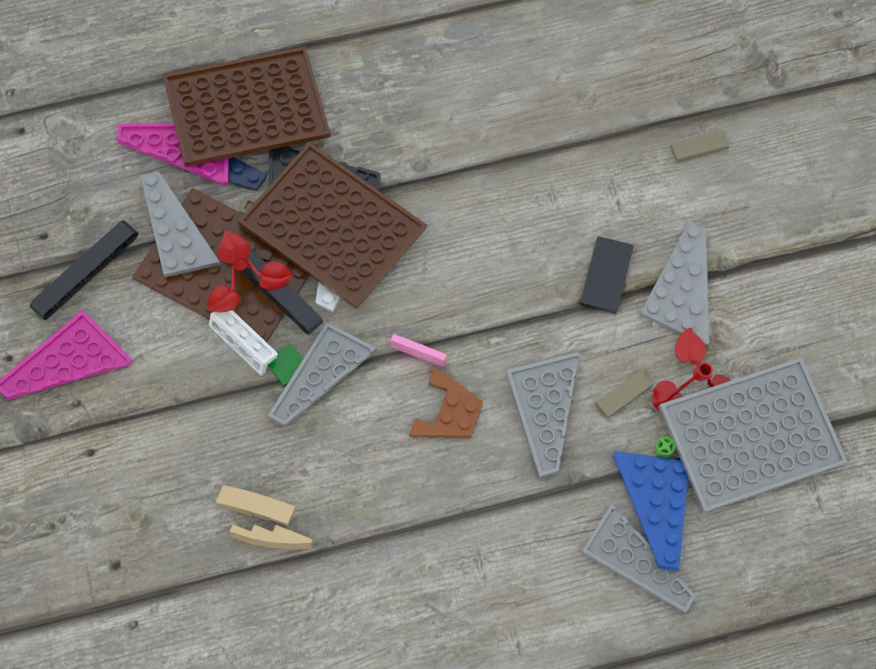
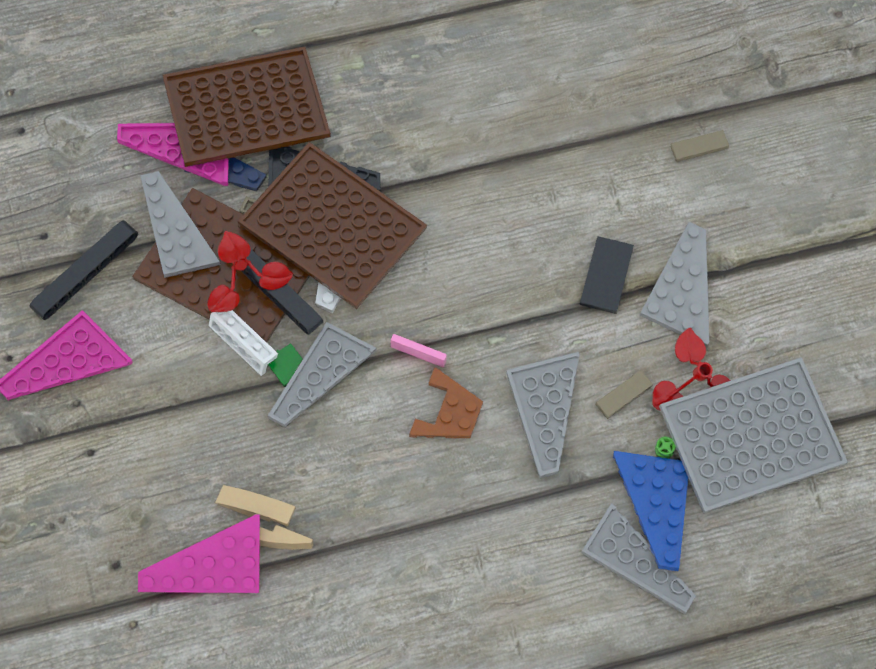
none -> dark pink wing [138,514,260,593]

